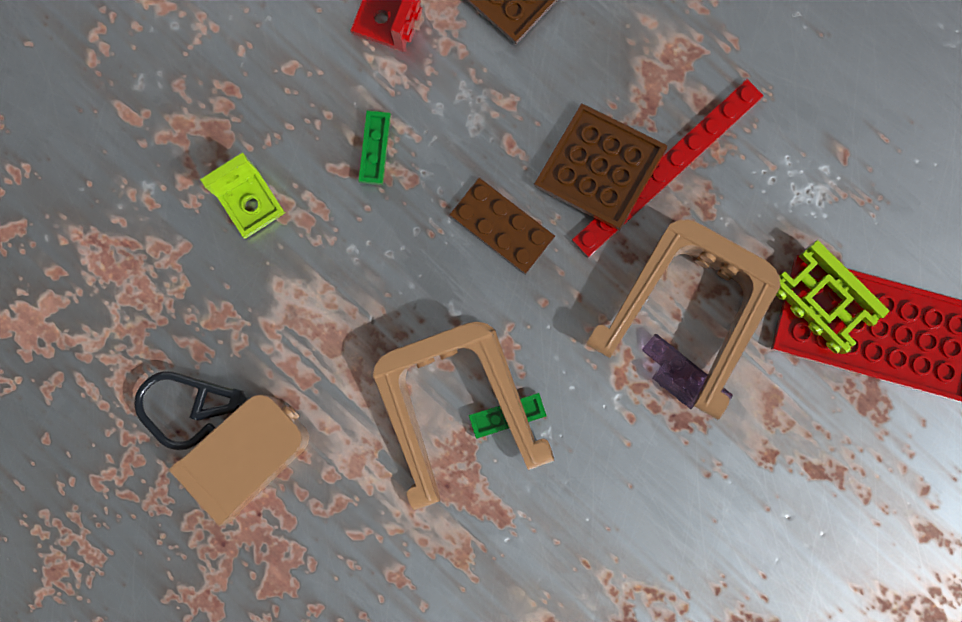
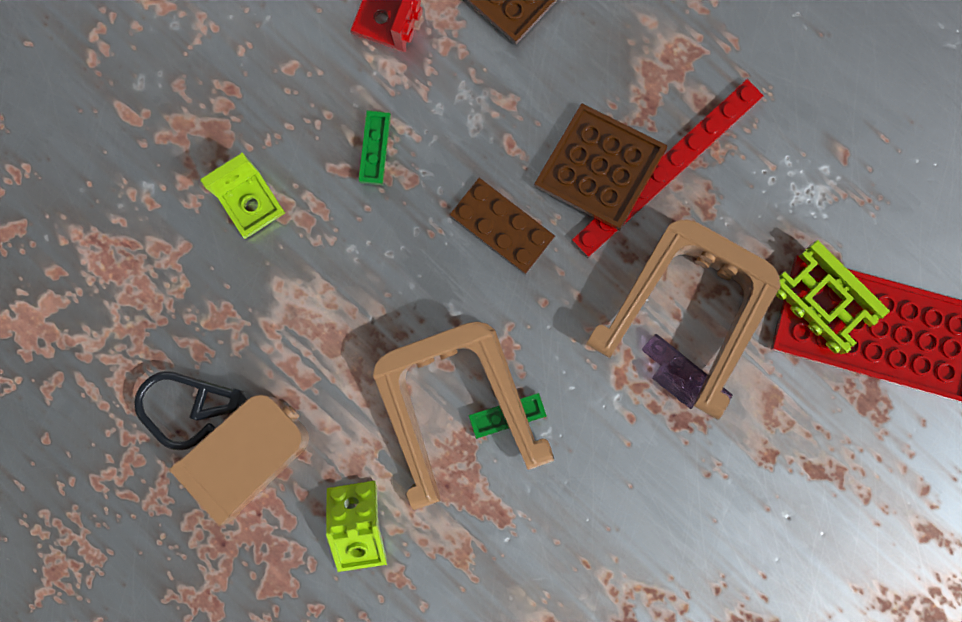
none -> lime bracket [326,481,387,572]

